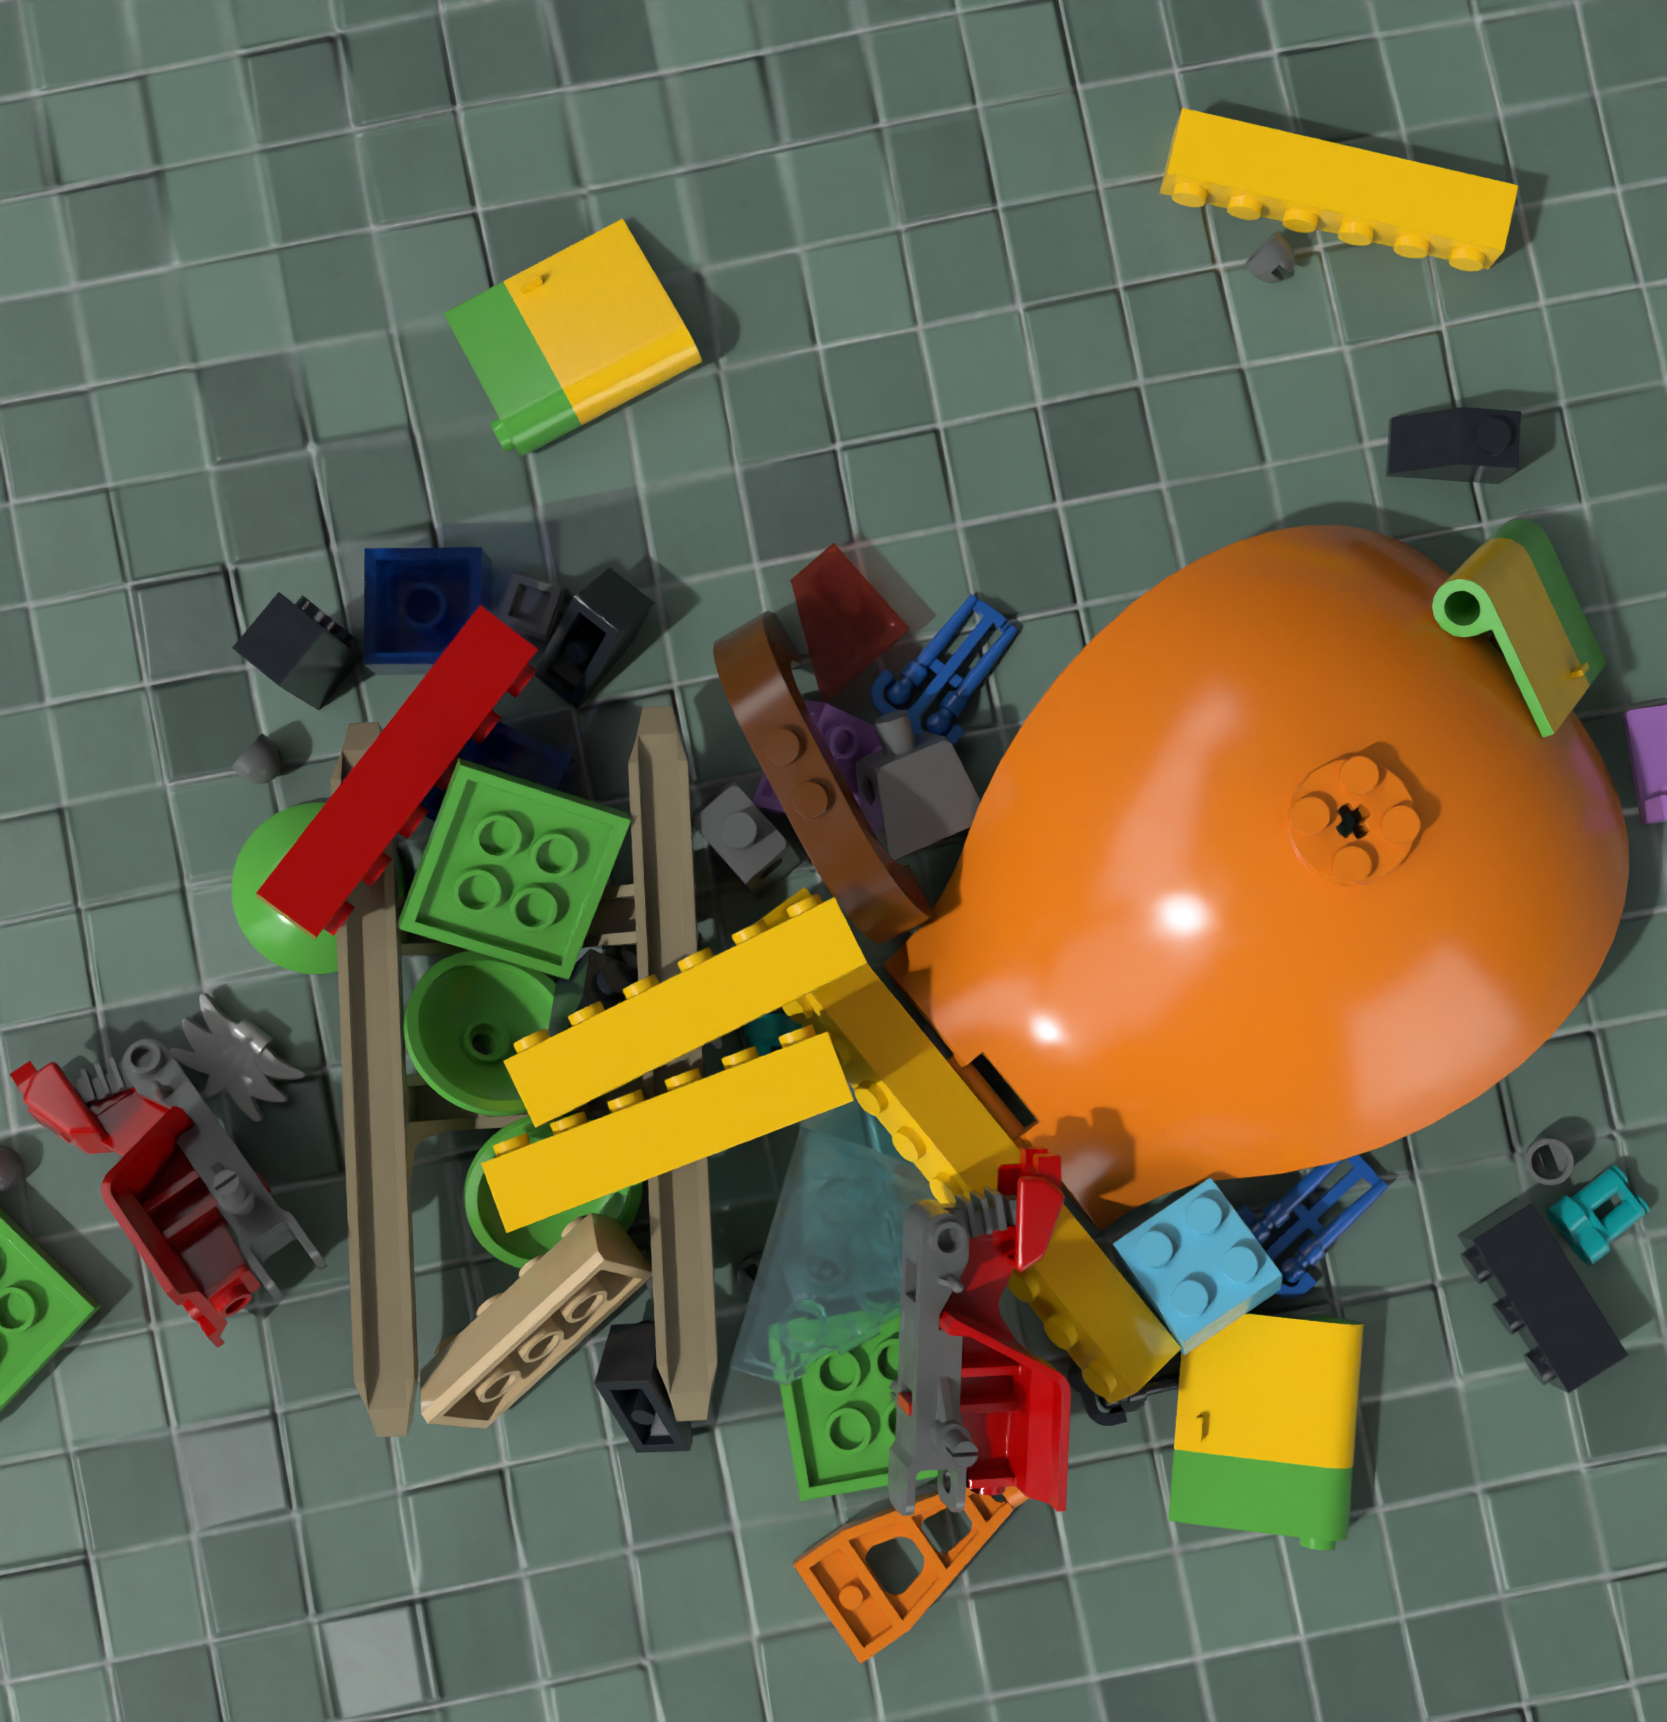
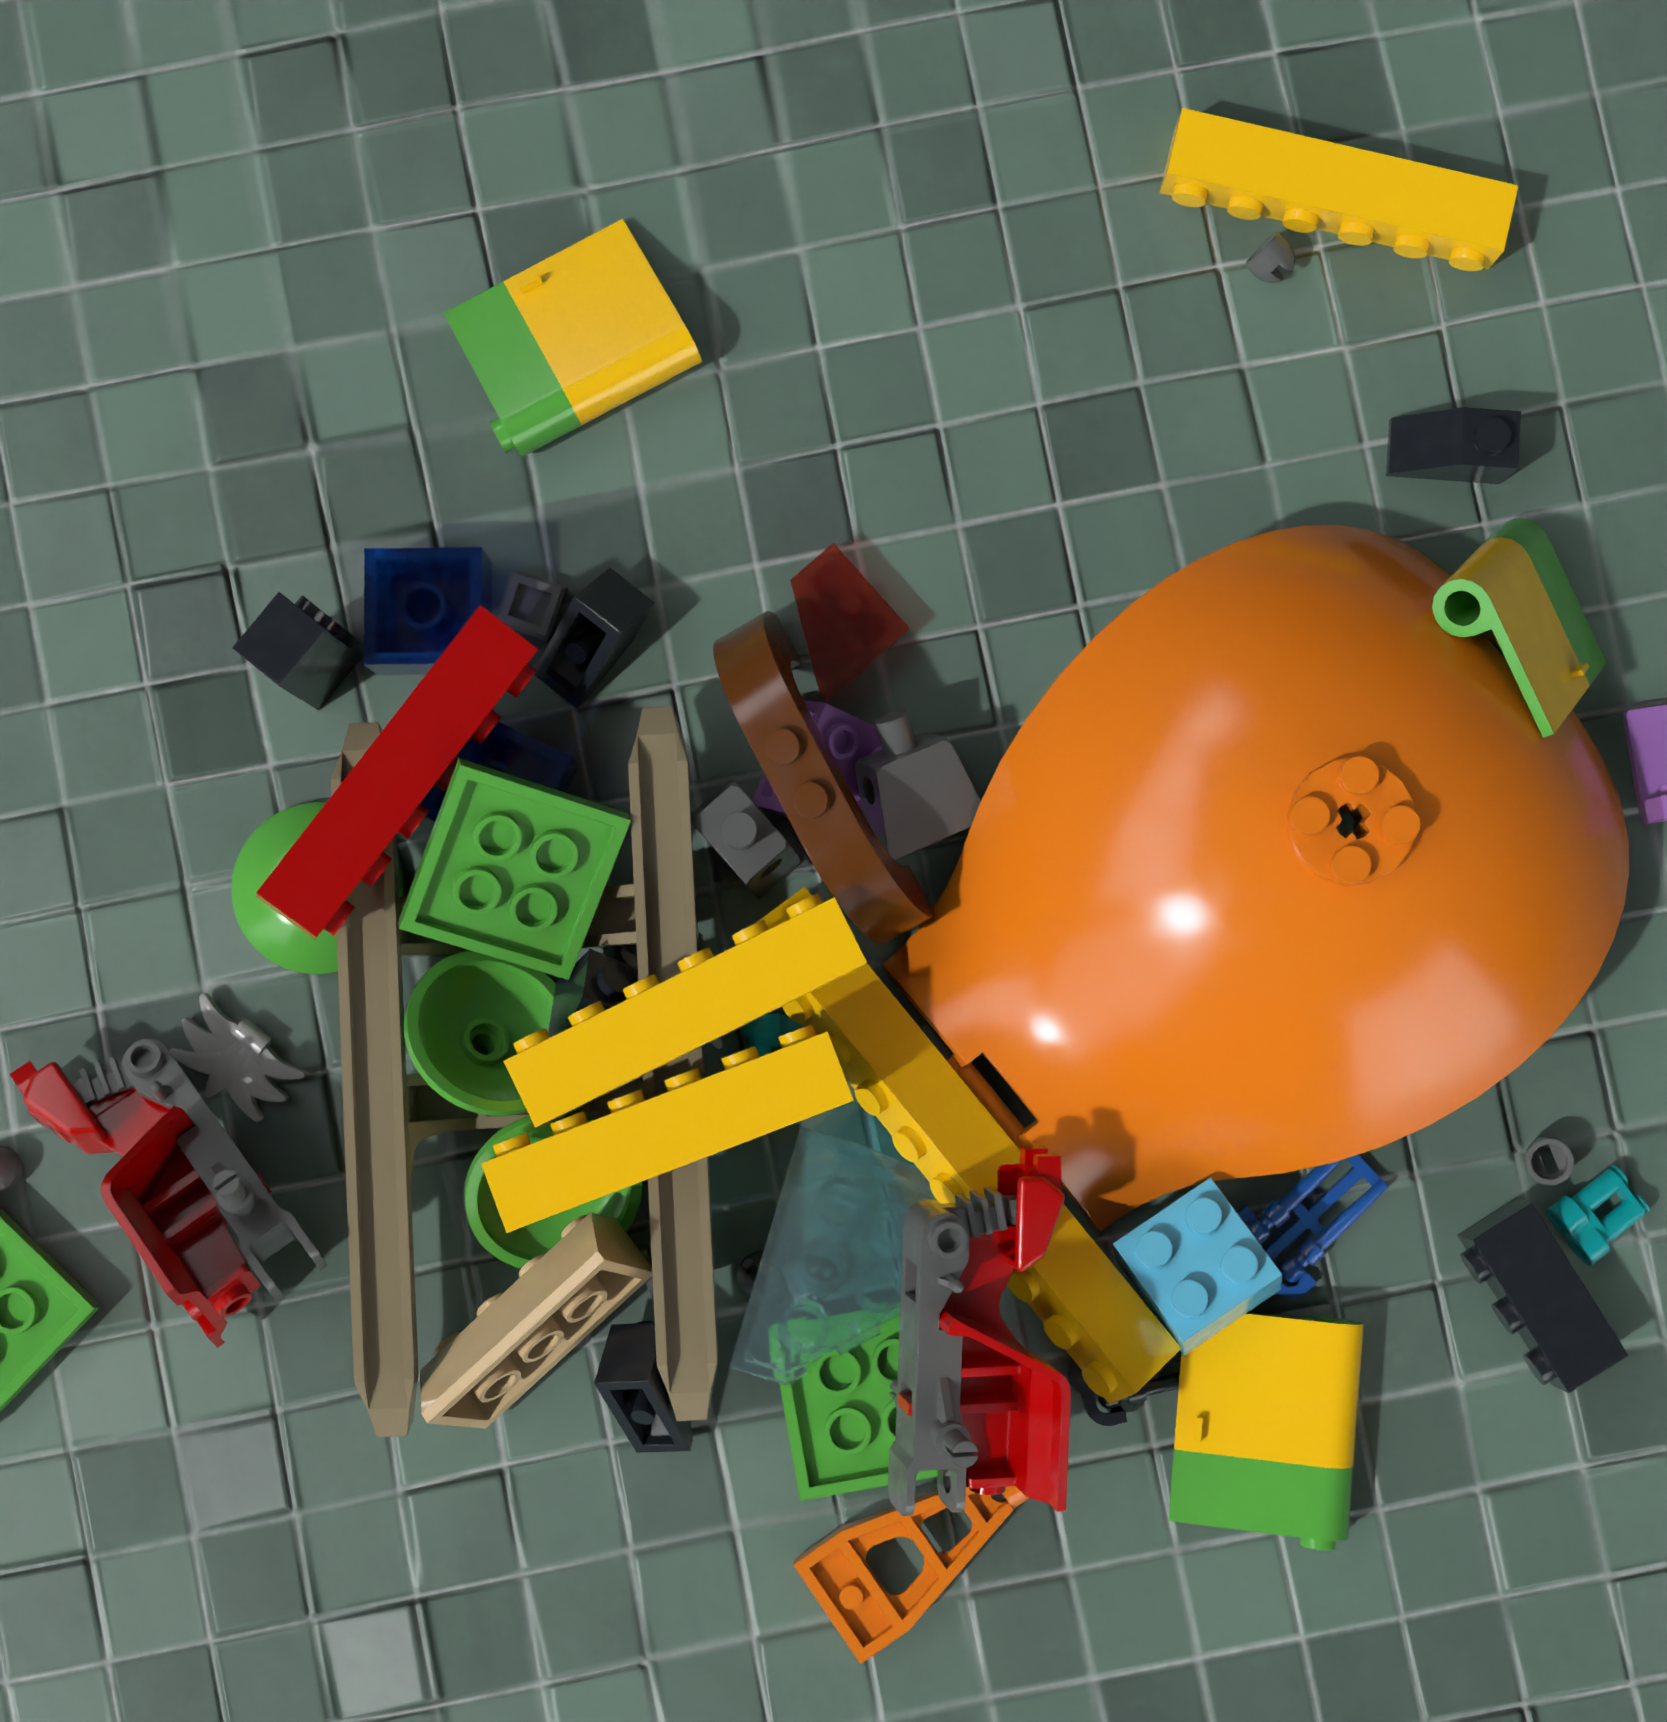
dark grey hinge [231,733,283,784] -> none
blue piece [870,594,1018,746] -> none

